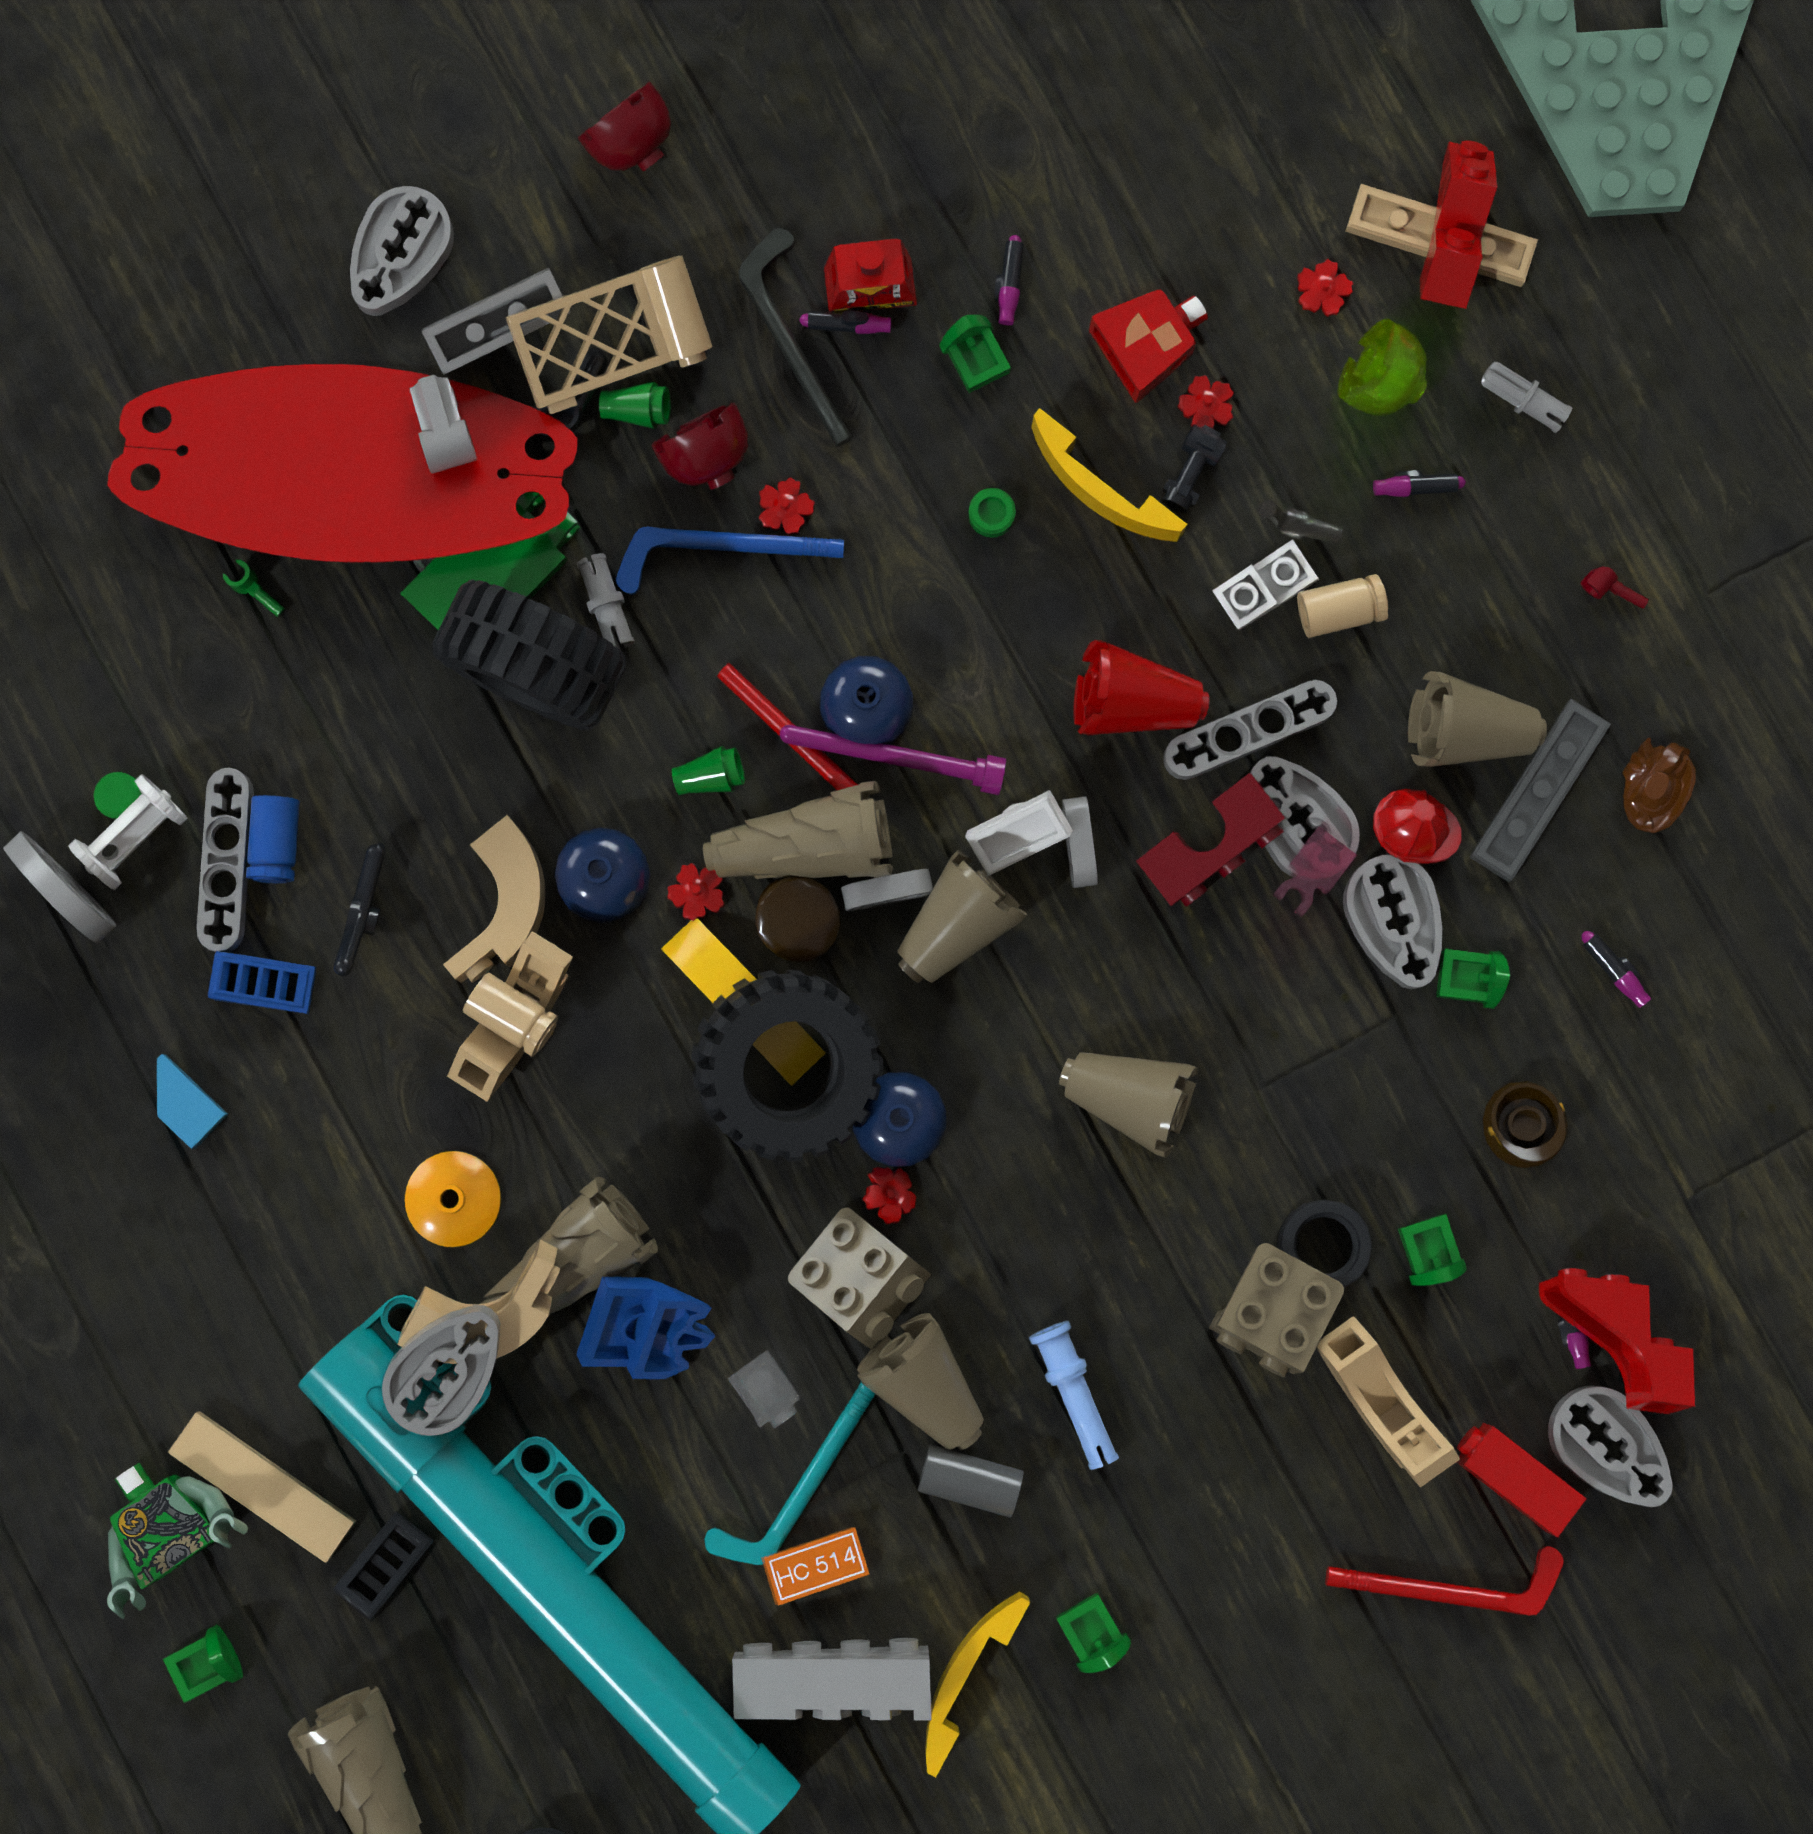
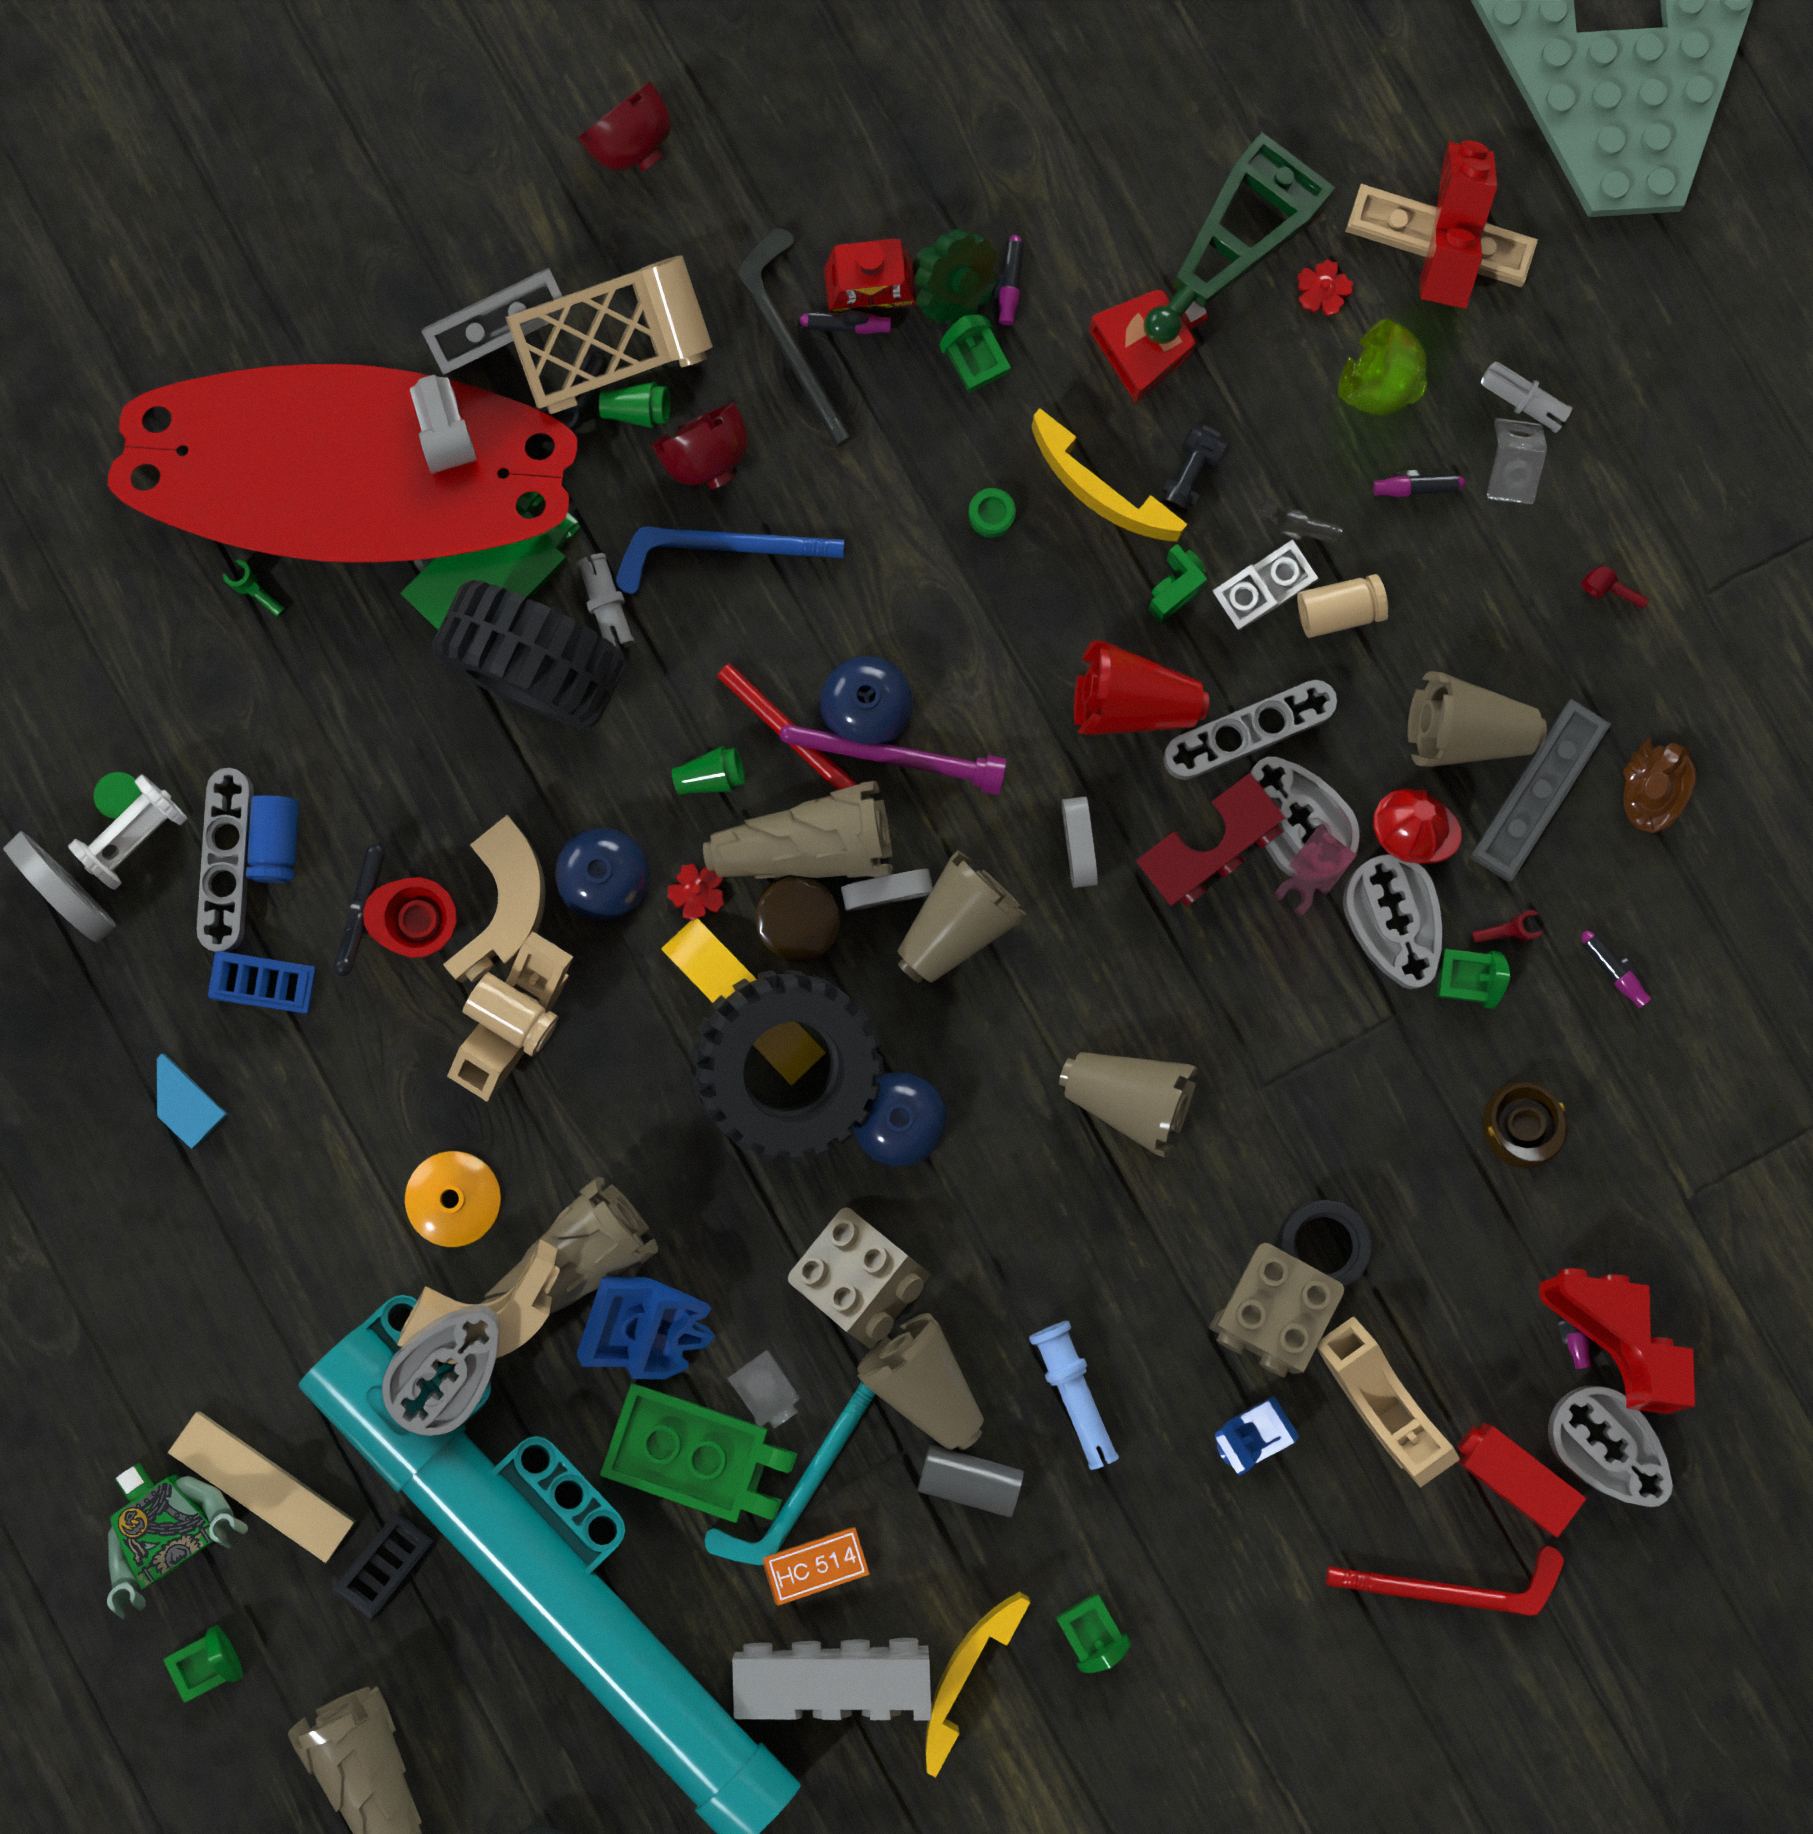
light grey piece [350,186,454,316] -> none
red plant [759,477,815,535] -> none
red plant [862,1167,916,1225] -> none
white tile [965,790,1073,876] -> none
red plant [1178,375,1234,429] -> none
green tile [1398,1214,1467,1286] -> none
none -> red piece [363,877,457,958]
none -> green tile [600,1382,798,1523]
none -> dark green plant [912,229,998,325]
none -> dark green plate [1143,132,1335,344]
none -> green bracket [1148,544,1207,624]
none -> blue bracket [1215,1395,1299,1476]
none -> dark red hand [1472,910,1543,943]
none -> clear bracket [1487,418,1547,504]

